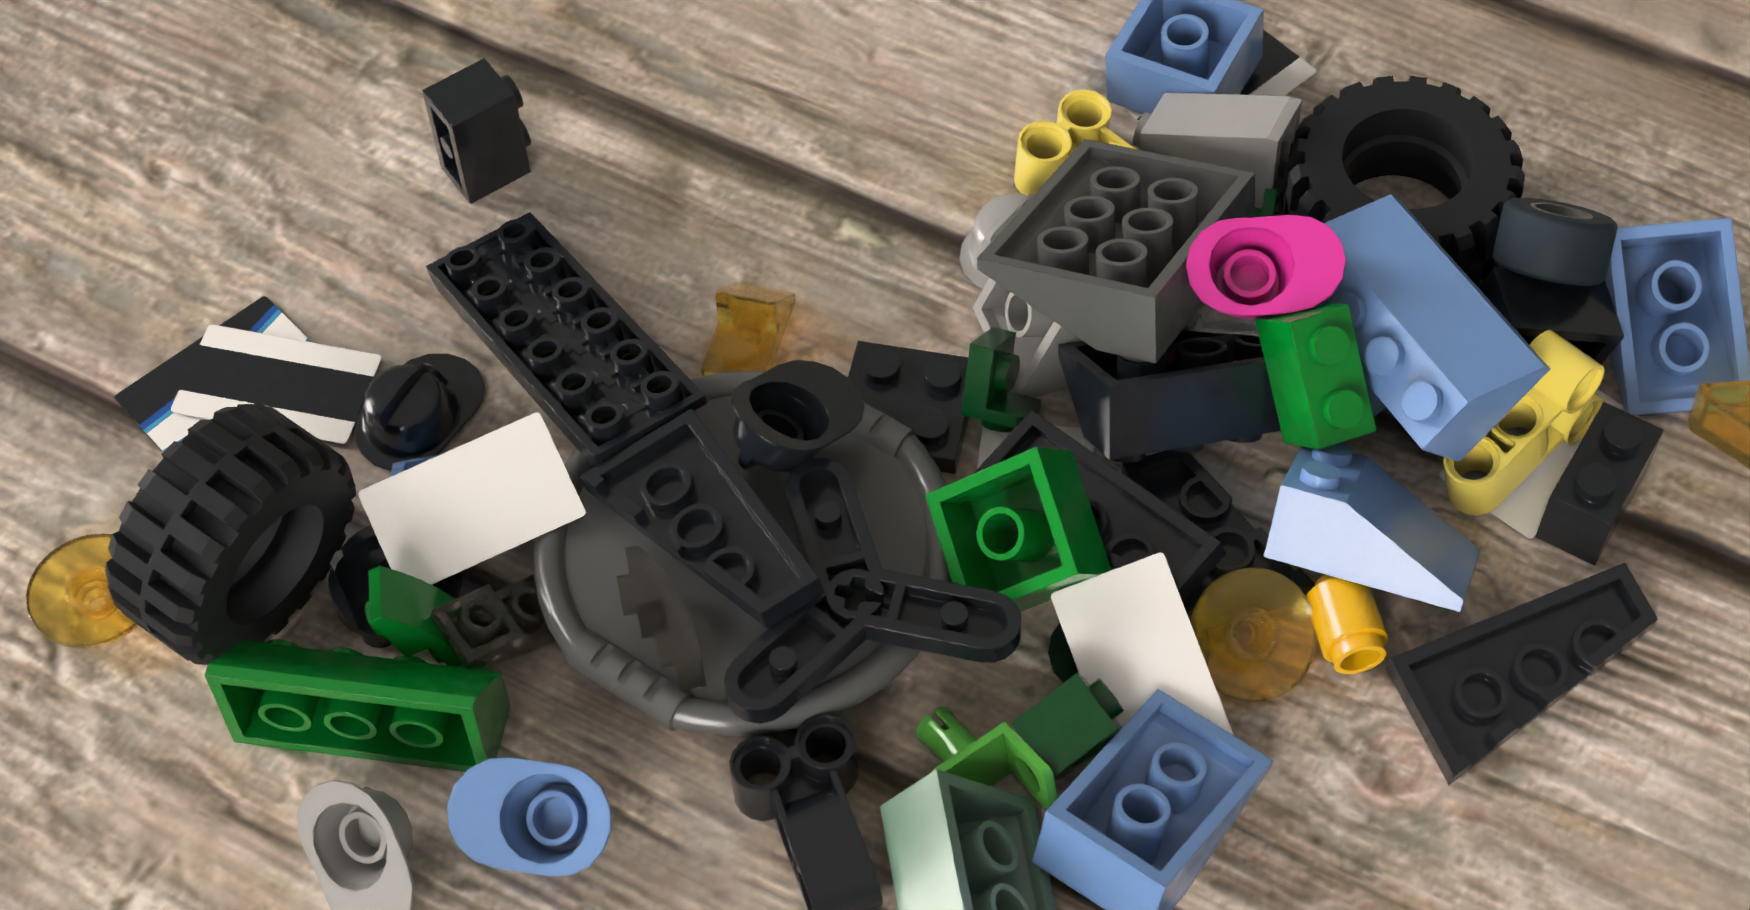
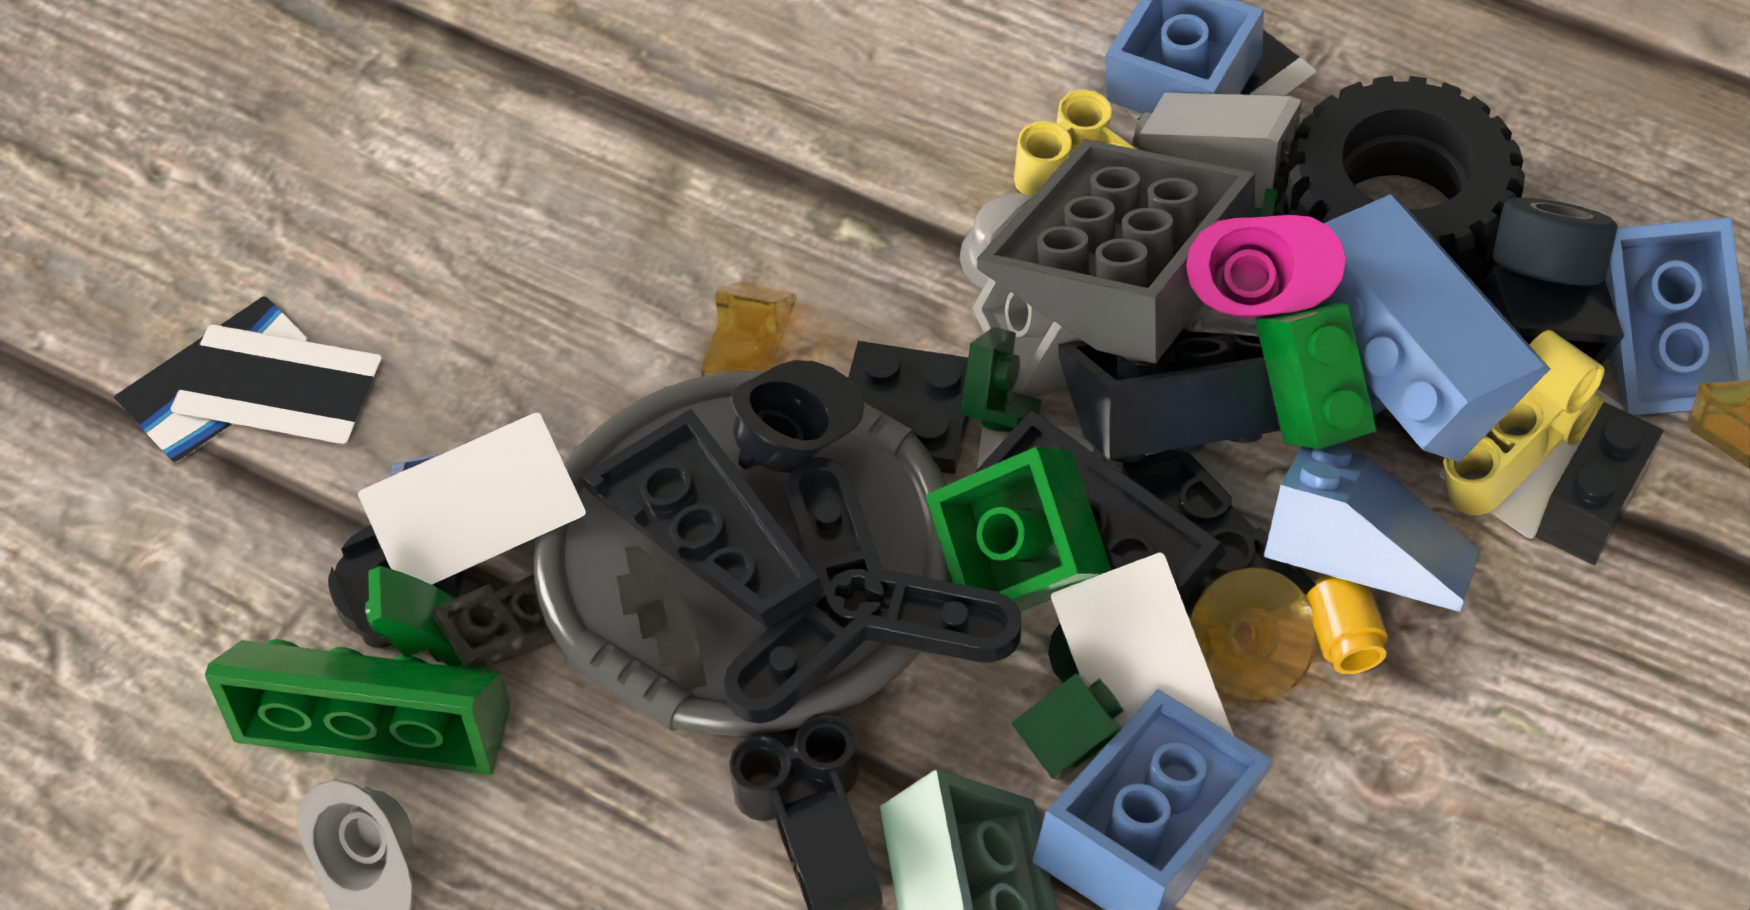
clear yellow dish [26,533,139,649] -> none
black tyre [106,404,356,665] -> none
black piece [355,354,485,471] -> none
black brick [422,58,531,204] -> none
black plate [426,212,708,467] -> none
medium blue piece [447,757,612,876] -> none
bright green bracket [916,707,1058,810] -> none
black wing [1386,563,1658,785] -> none

